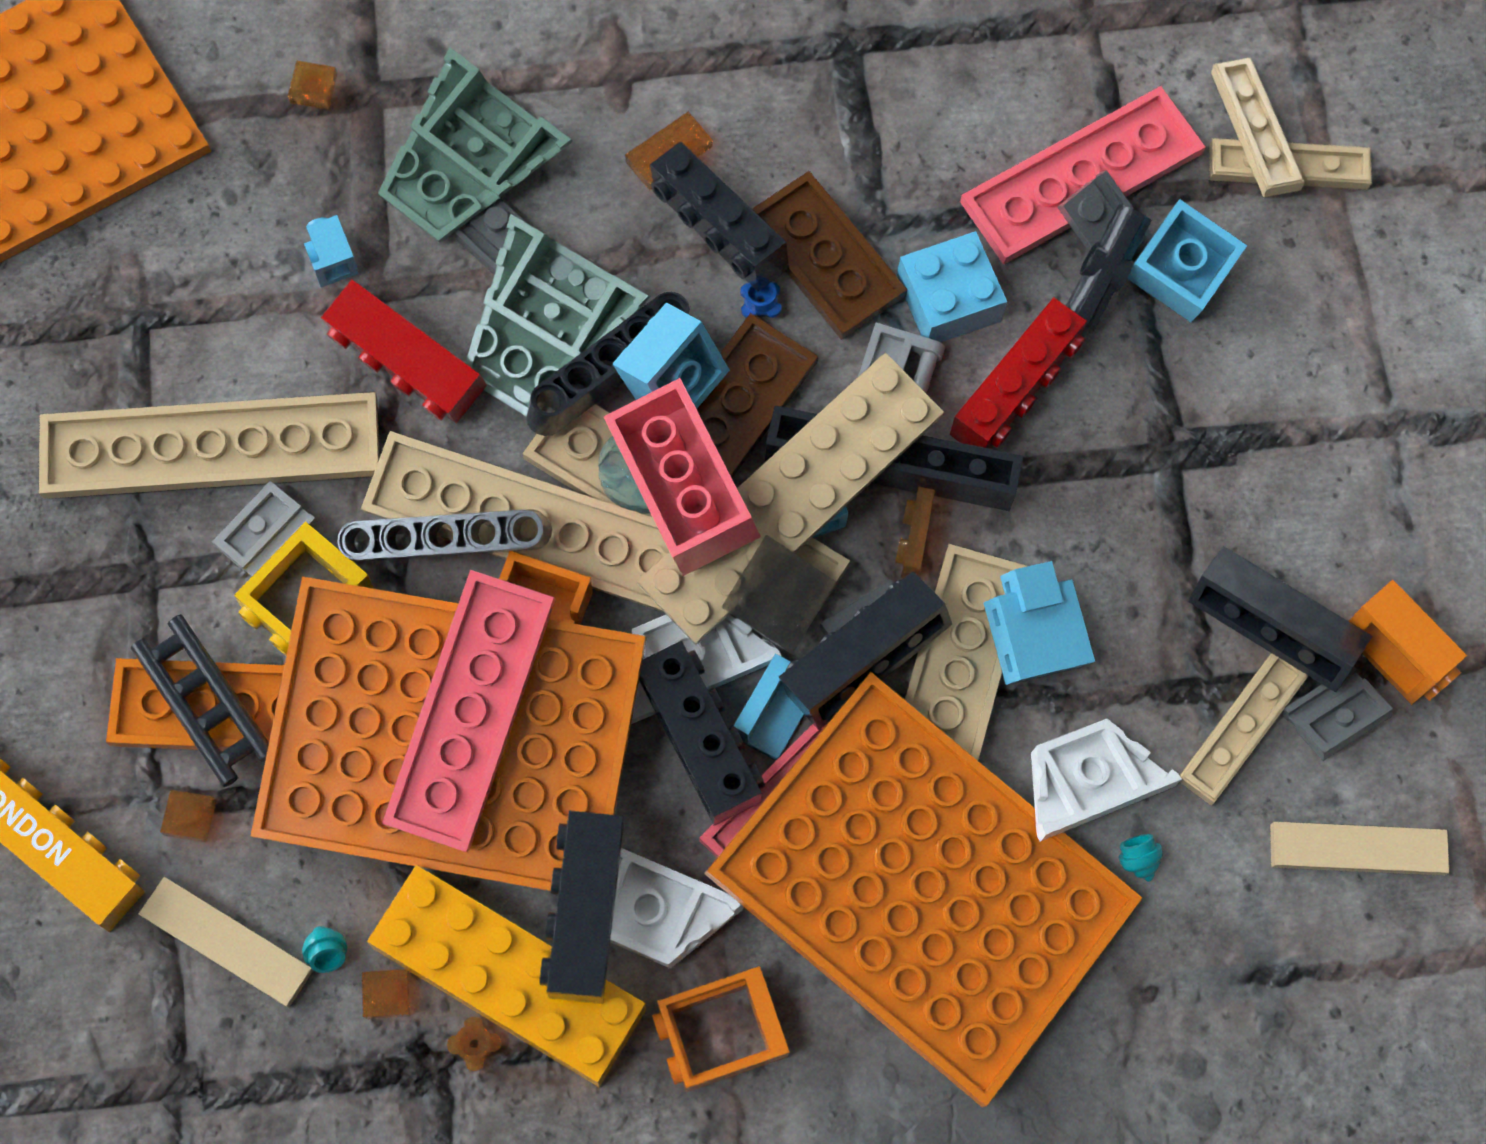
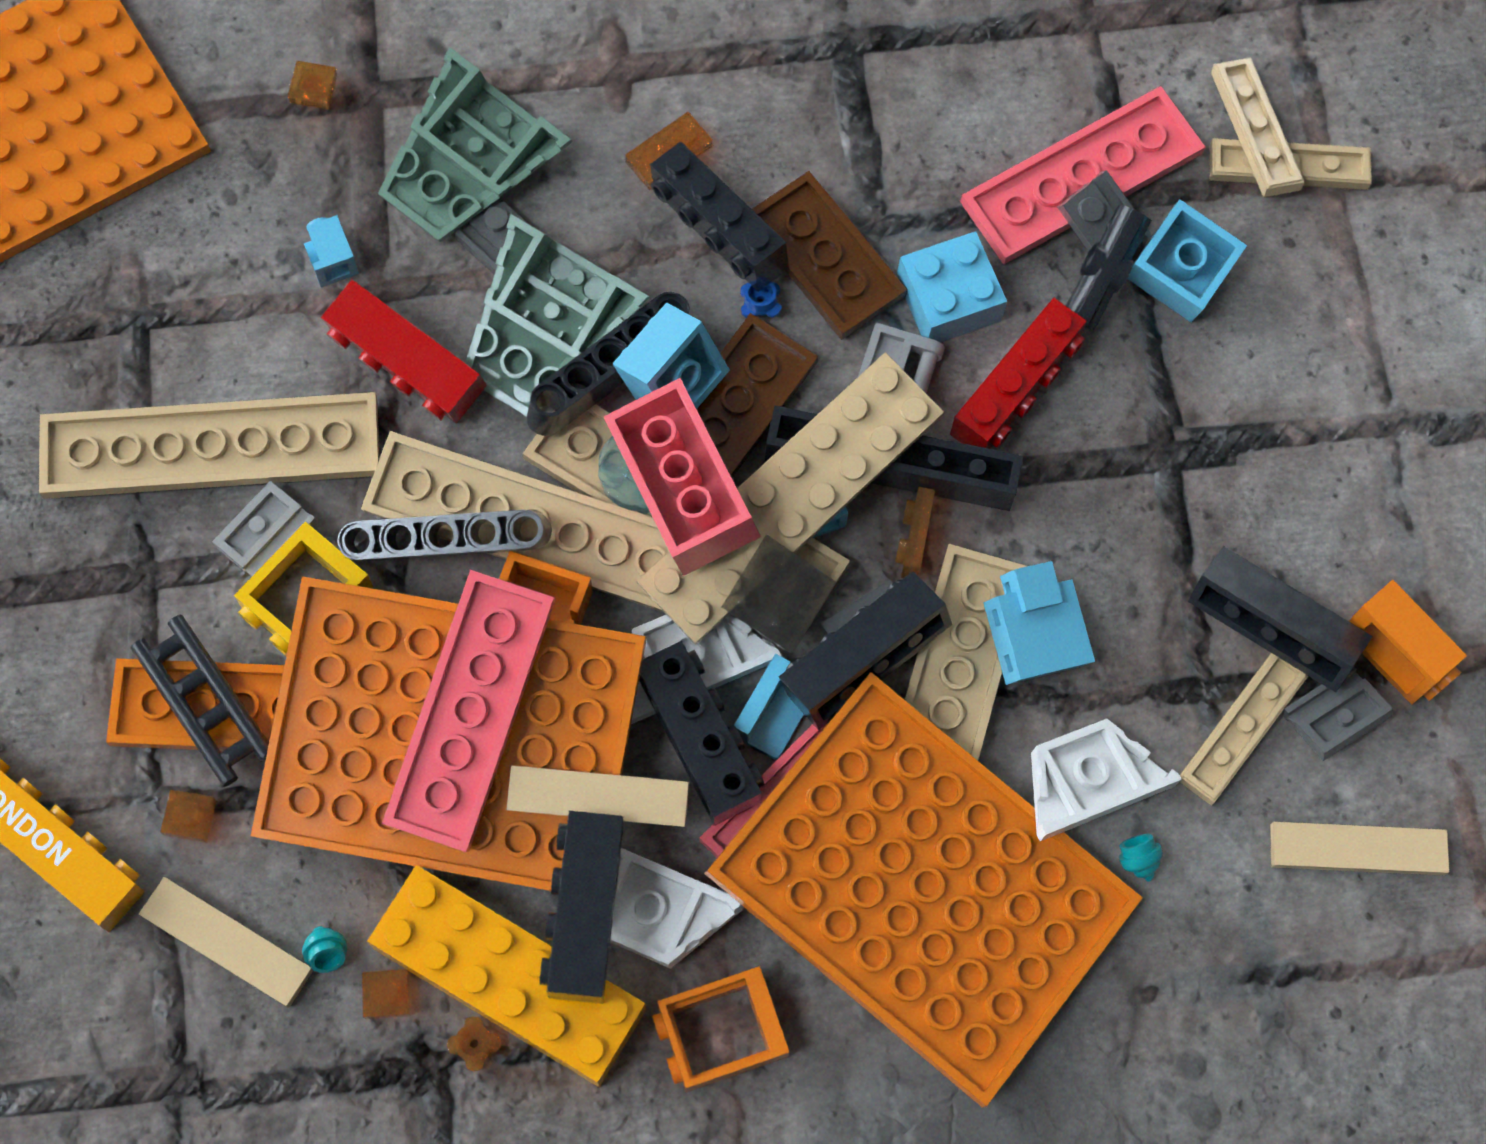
none -> tan tile [507,766,690,827]

